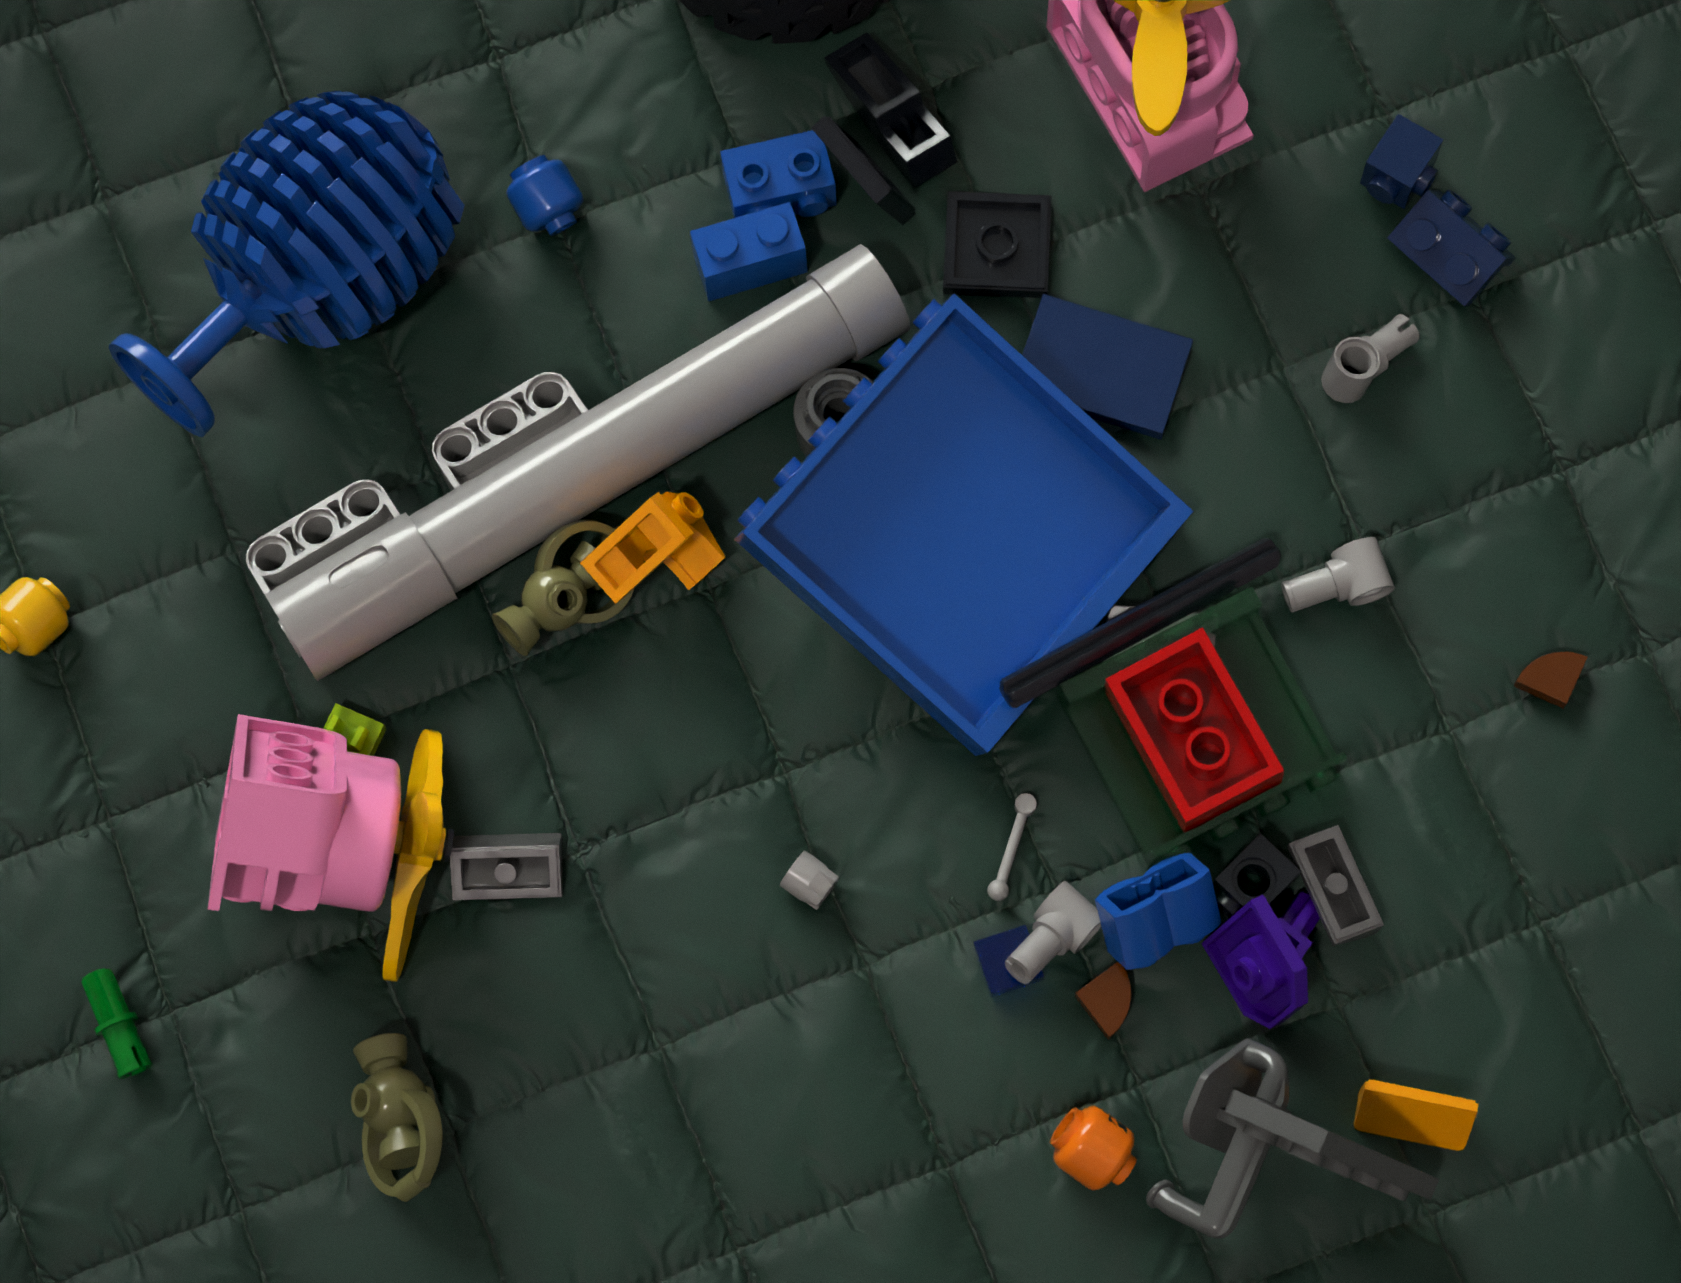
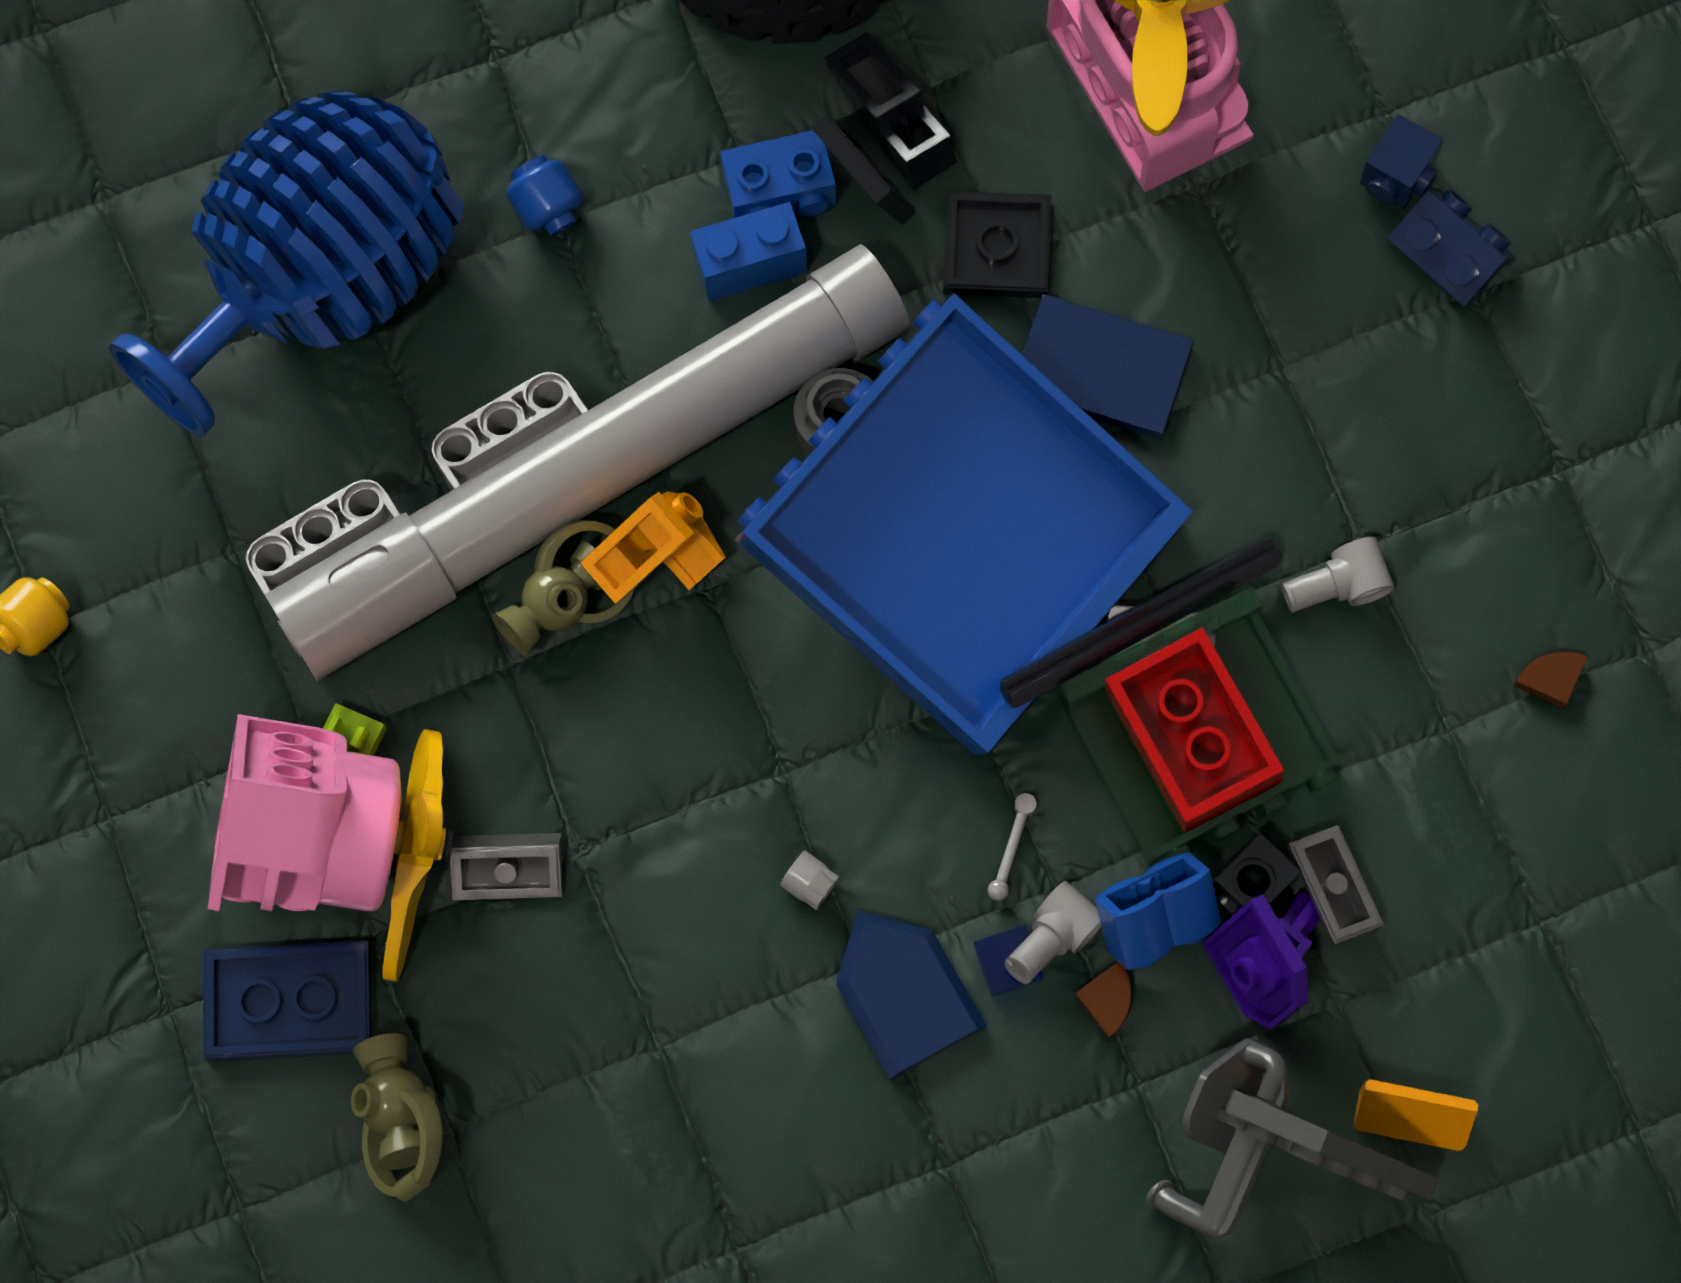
green axle [82,968,153,1080] -> none
orange head [1050,1105,1137,1191] -> none
light grey pin [1321,314,1420,403] -> none
none -> dark blue tile [203,941,372,1062]
none -> dark blue tile [836,910,987,1081]

